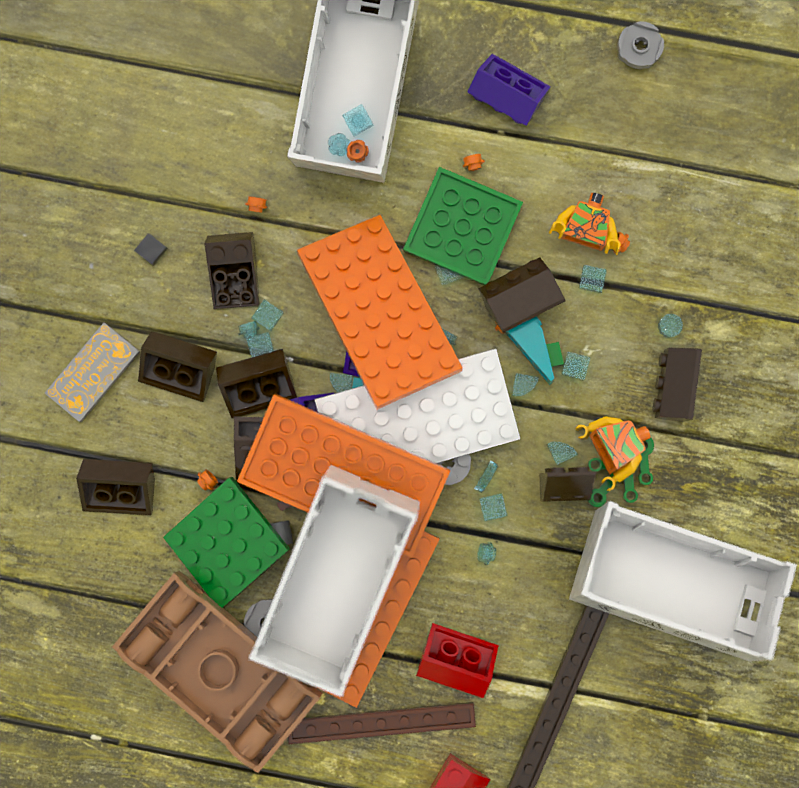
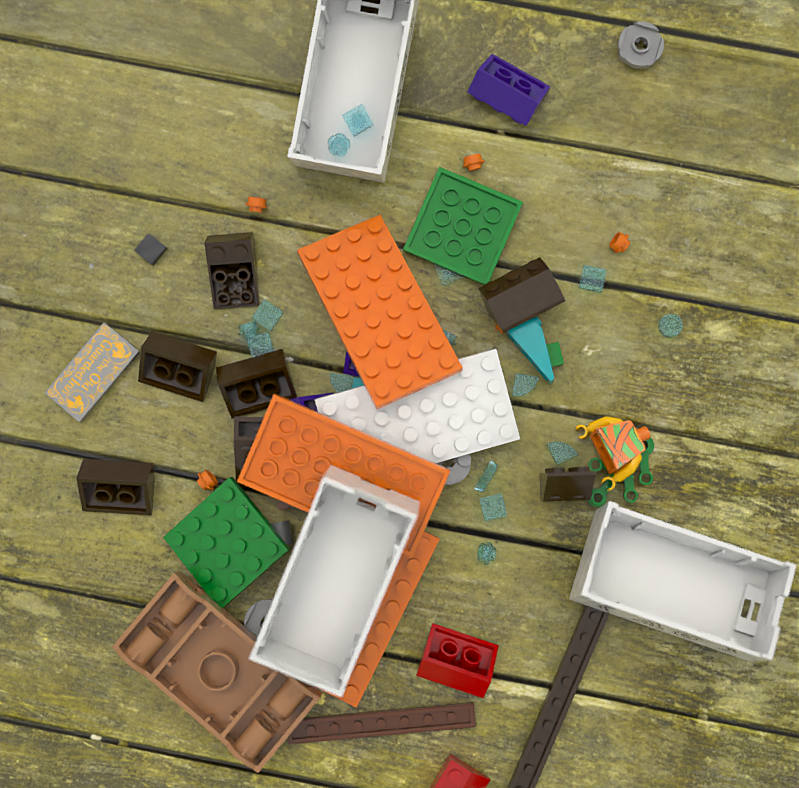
orange plate [347,140,369,163] -> none
torso [549,193,621,255] -> none
clear light blue plate [561,352,591,381] -> none
dark brown slope [652,348,702,422] -> none

